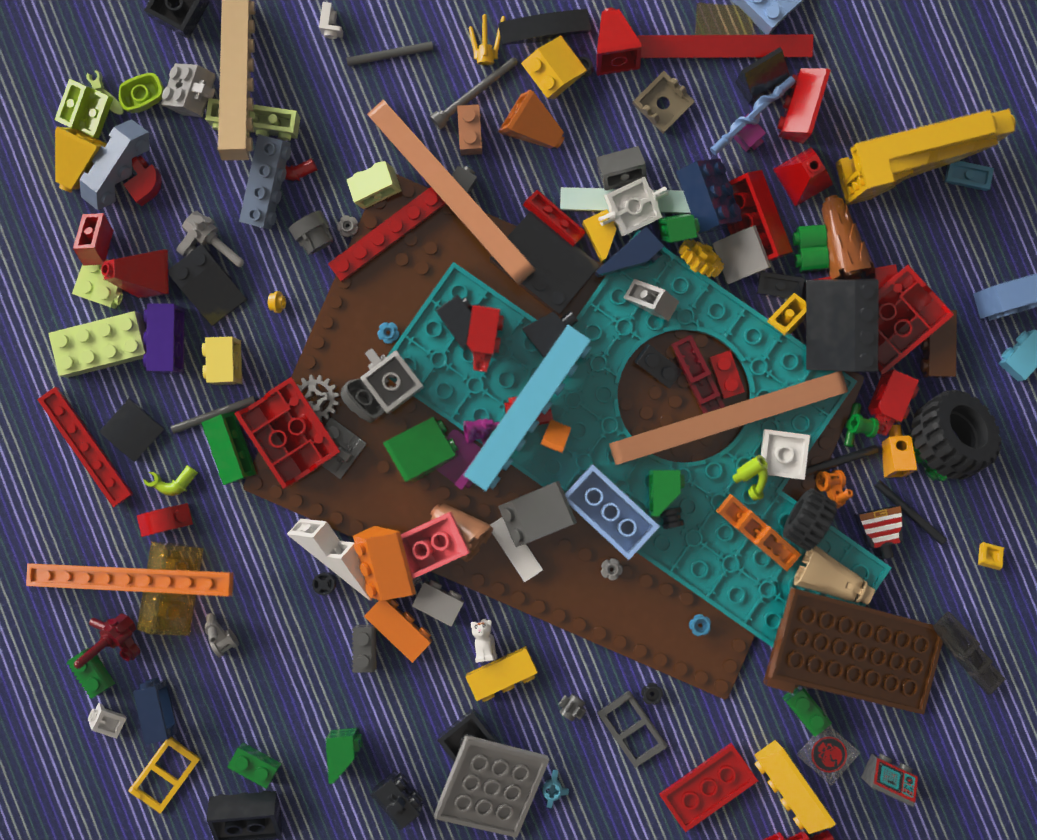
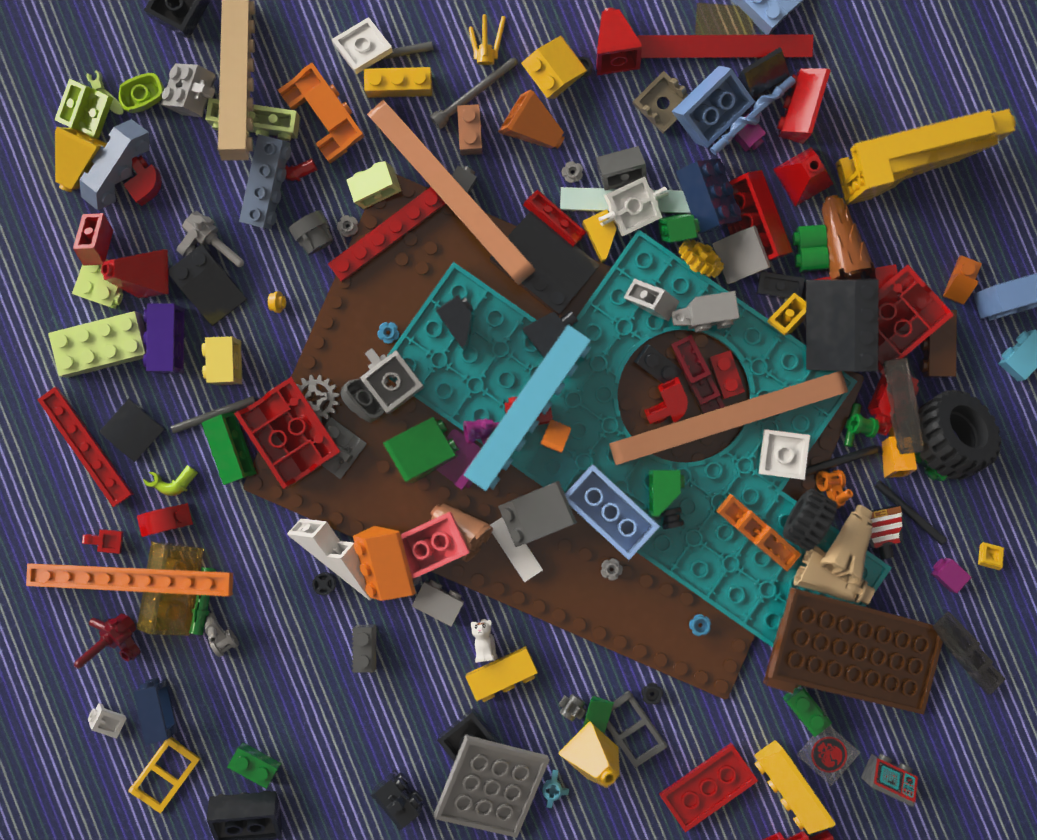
green brick [67,647,116,699] -> none
white bracket [319,2,343,39] -> none
green slope [325,728,363,784] -> none
orange brick [364,599,432,663] -> none
red hinge [467,305,504,372] -> none
black slope [498,9,591,45] -> none
dark blue slope [595,227,664,277] -> none
lime plant [733,455,768,501] -> none
dark azure plate [944,161,994,191] -> none
none -> red plate [82,529,124,554]
none -> green pin [189,567,216,635]
none -> orange bracket [278,63,364,164]
none -> white plate [332,17,393,74]
none -> yellow brick [364,67,432,98]
none -> yellow slope [559,721,620,788]
none -> light grey plate [562,161,583,183]
none -> green slope [583,696,614,734]
none -> red brick [644,377,688,424]
none -> light grey hinge [671,291,739,332]
none -> medium blue brick [672,66,755,148]
none -> tan piece [820,505,873,585]
none -> clear smoke slope [883,358,924,455]
none -> magenta brick [931,558,972,594]
none -> orange slope [943,255,982,305]

